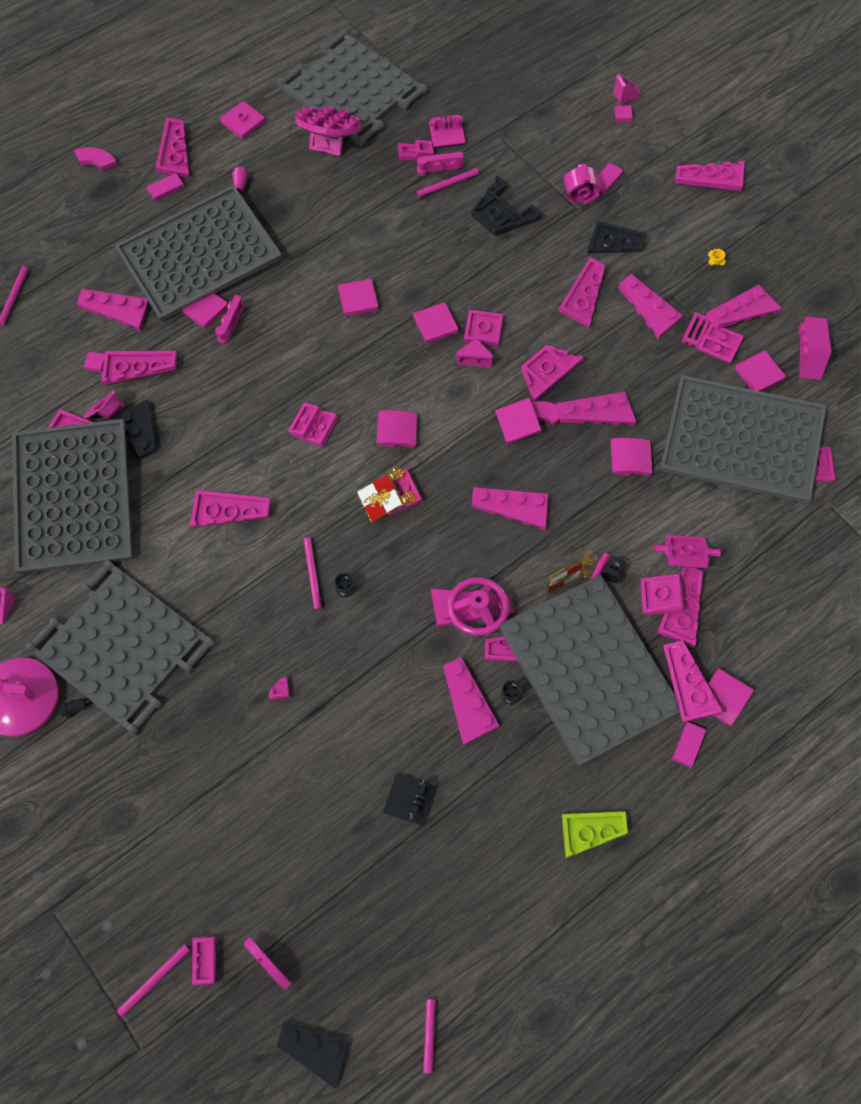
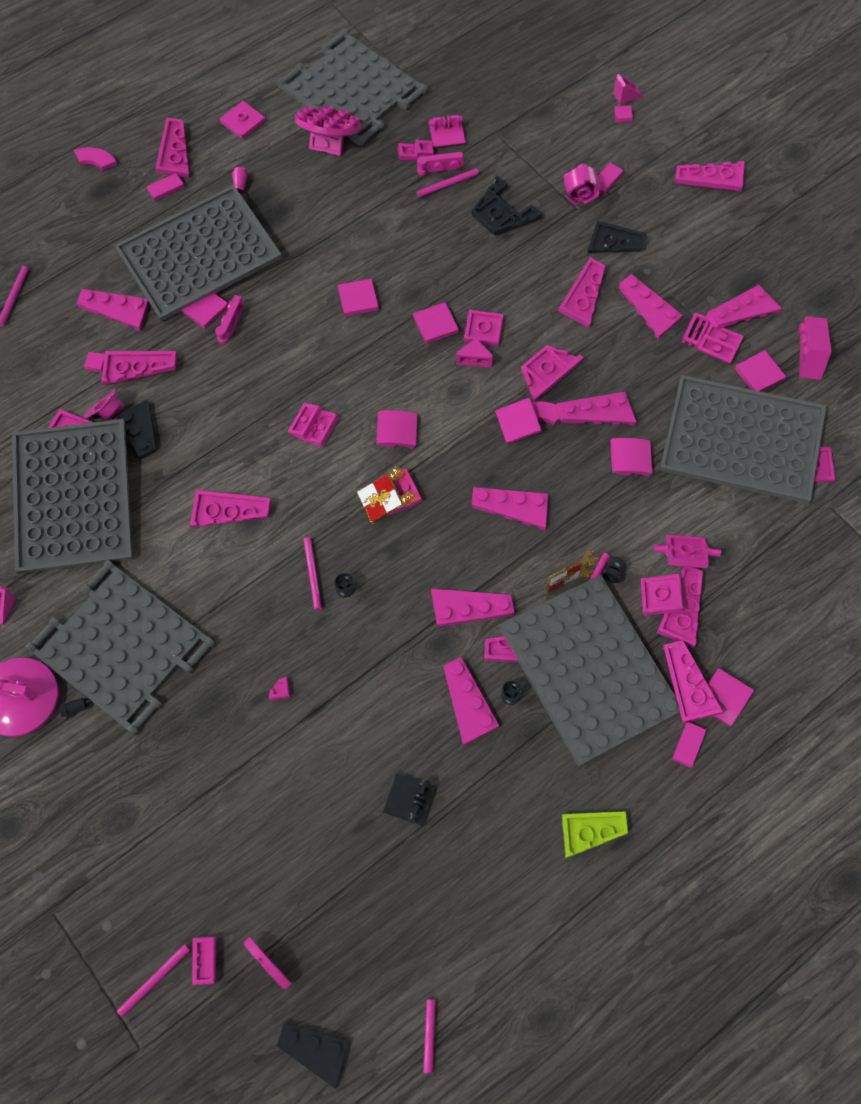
dark pink piece [447,577,510,636] -> none
yellow plate [708,249,726,266] -> none

